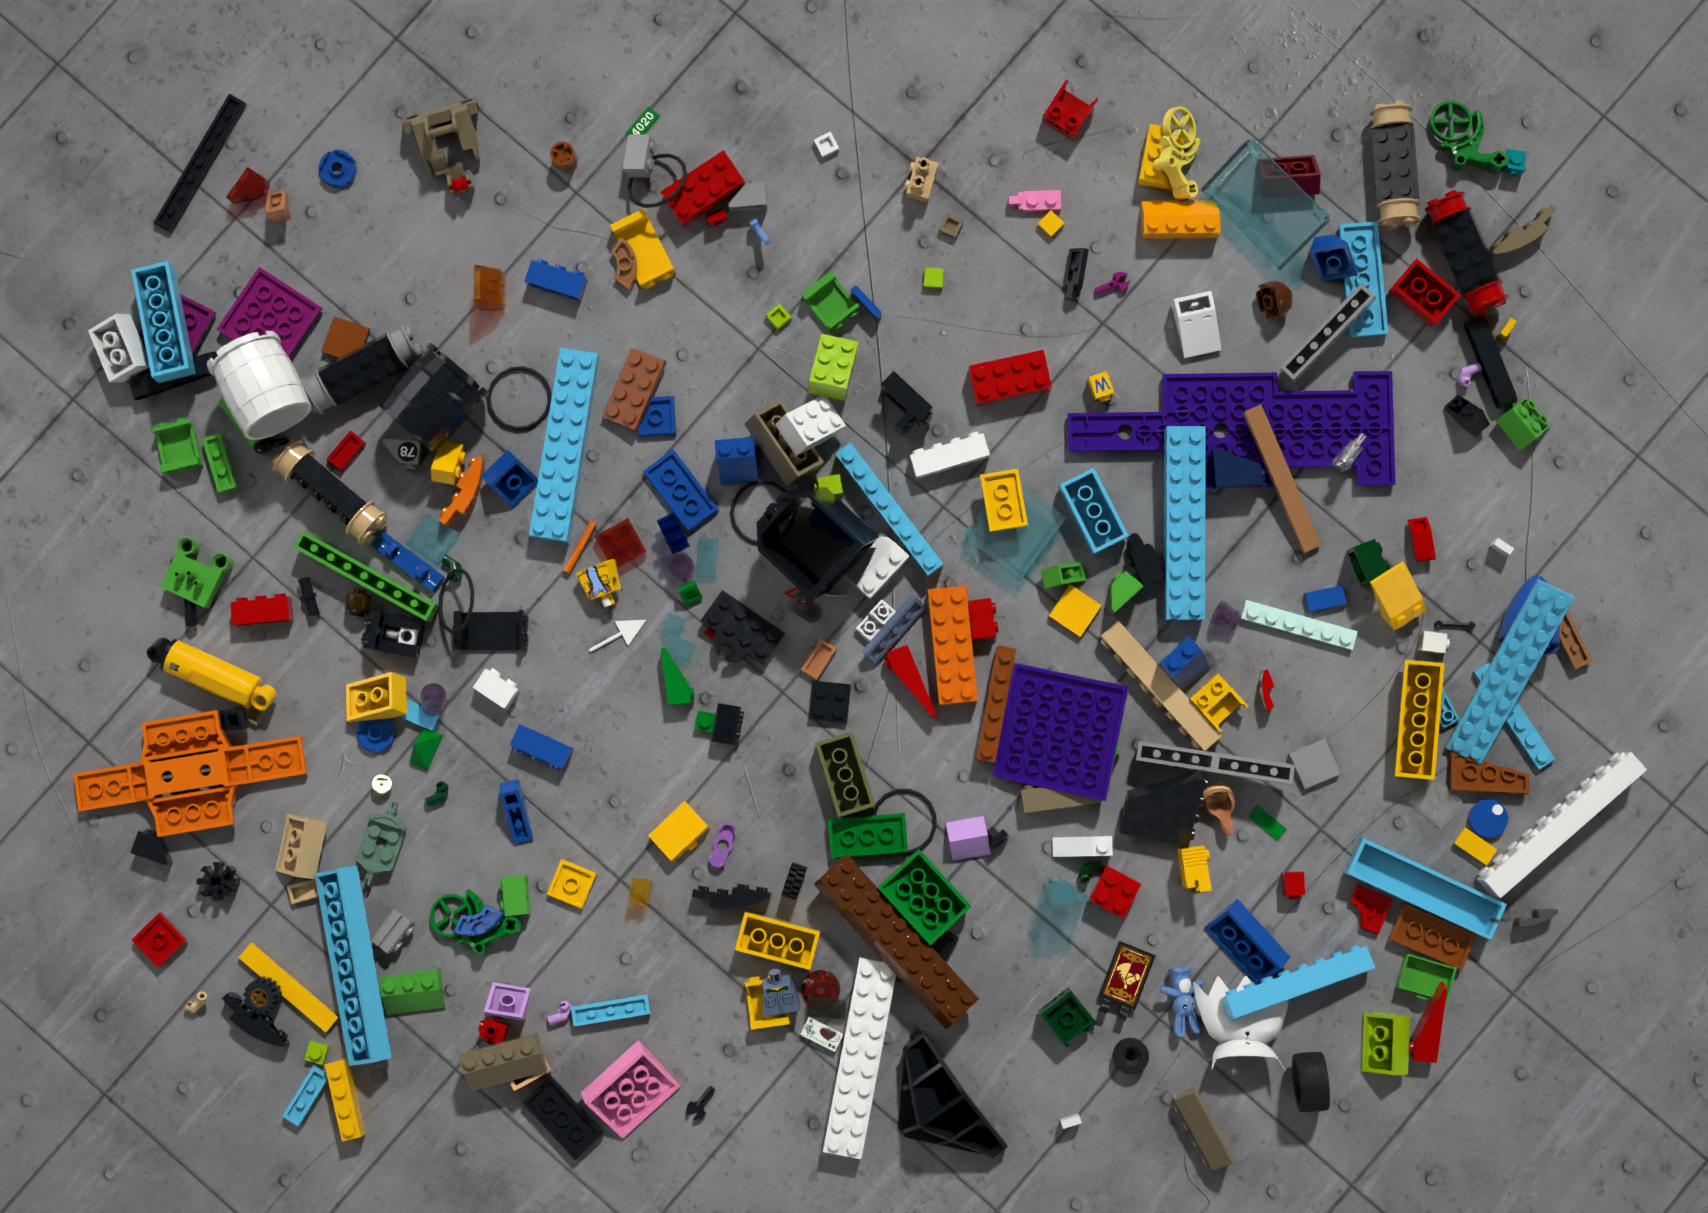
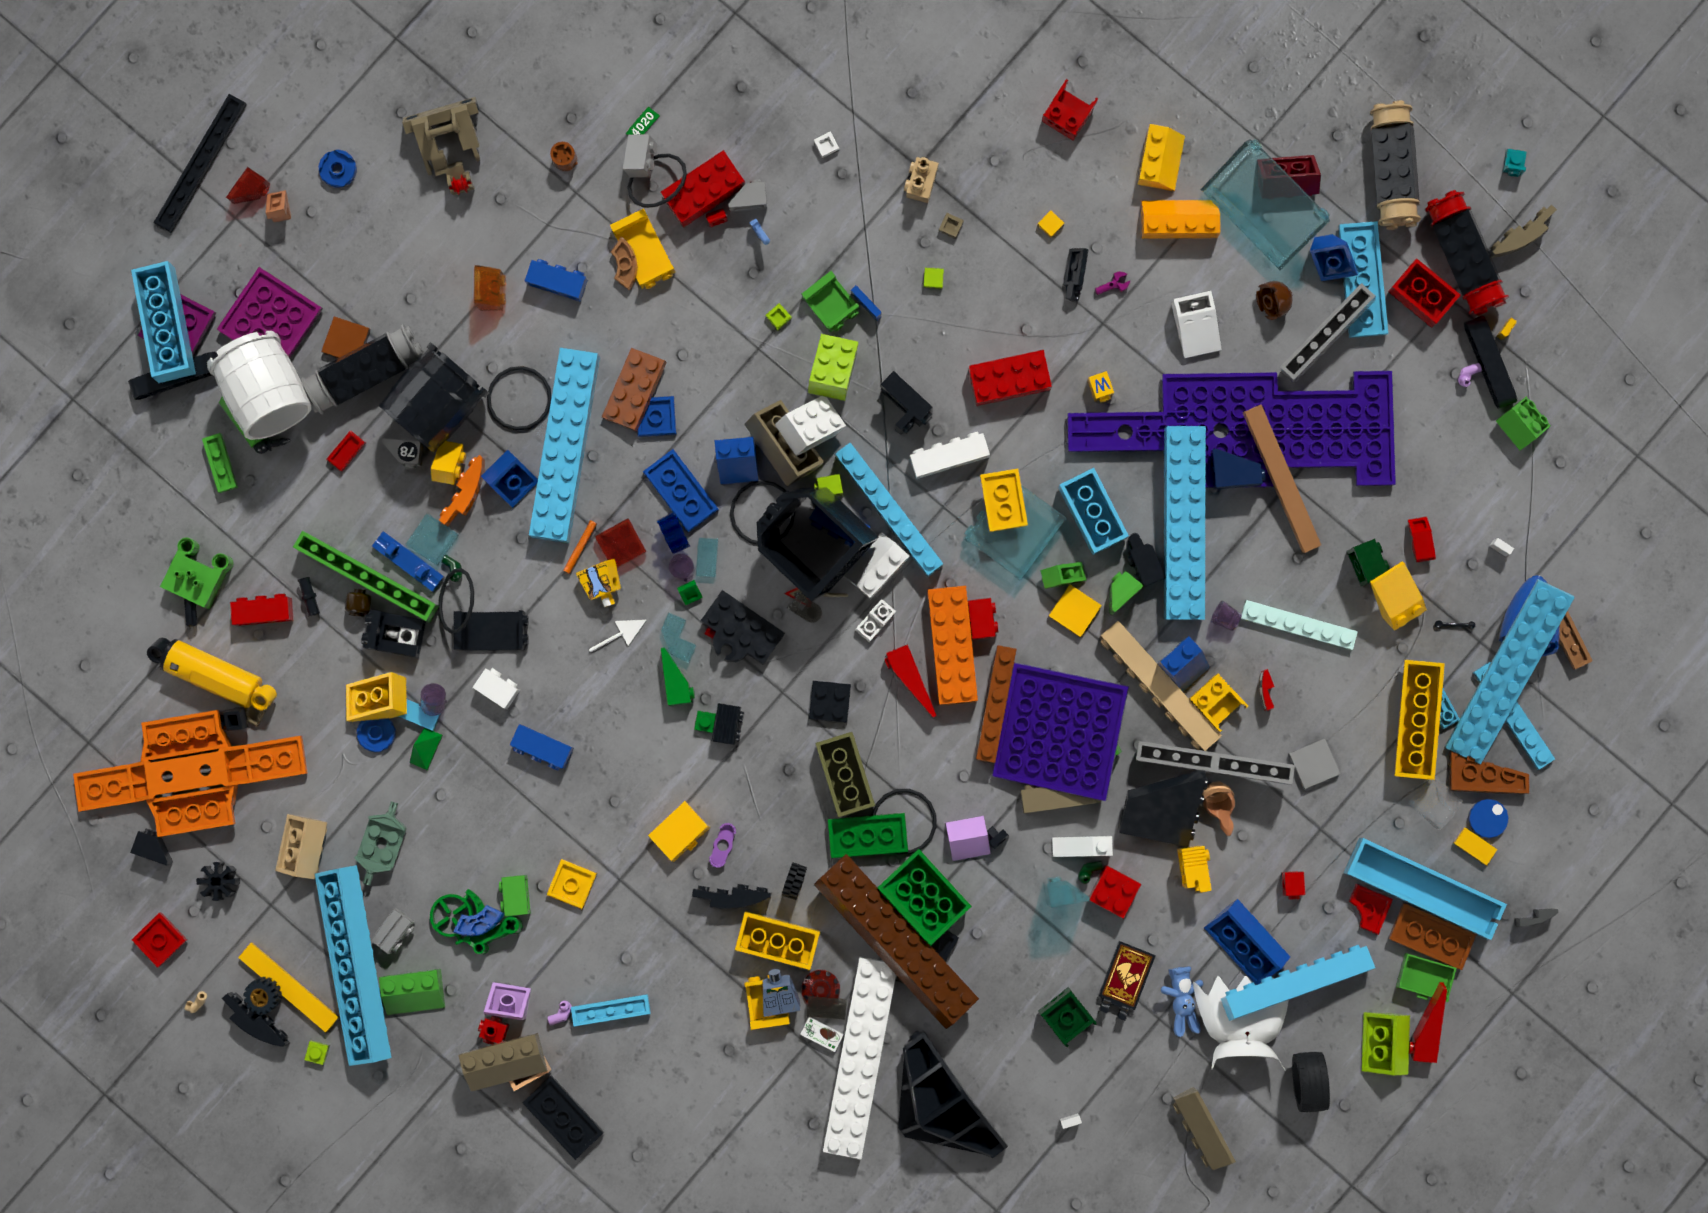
white brick [88,314,150,382] -> none
bright green panel [152,418,203,475] -> none
brick [272,439,388,545] -> none
medium azure plate [282,1065,328,1126] -> none
tan tile [287,879,319,905] -> none
yellow brick [325,1058,366,1141] -> none
tile [372,775,392,795] -> none
dark green arm [425,781,449,807] -> none
blue slope [499,779,533,844] -> none
bright pink slope [581,1040,680,1139] -> none
clear yellow brick [629,878,653,907] -> none
black bar [687,1086,715,1120] -> none
nougat tile [801,638,837,681] -> none
sand blue plate [862,594,926,664] -> none
bright pink hinge [1008,190,1061,212] -> none
black tyre [1113,1038,1149,1074] -> none
light yellow piece [1154,106,1201,200] -> none
green sticker [1249,806,1287,841] -> none
blue tile [1304,585,1347,612] -> none
clear piece [1331,433,1366,473] -> none
white brick [1418,631,1450,654] -> none
green piece [1429,101,1508,174] -> none
black slope [1444,395,1490,437] -> none
white brick [1476,752,1647,898] -> none

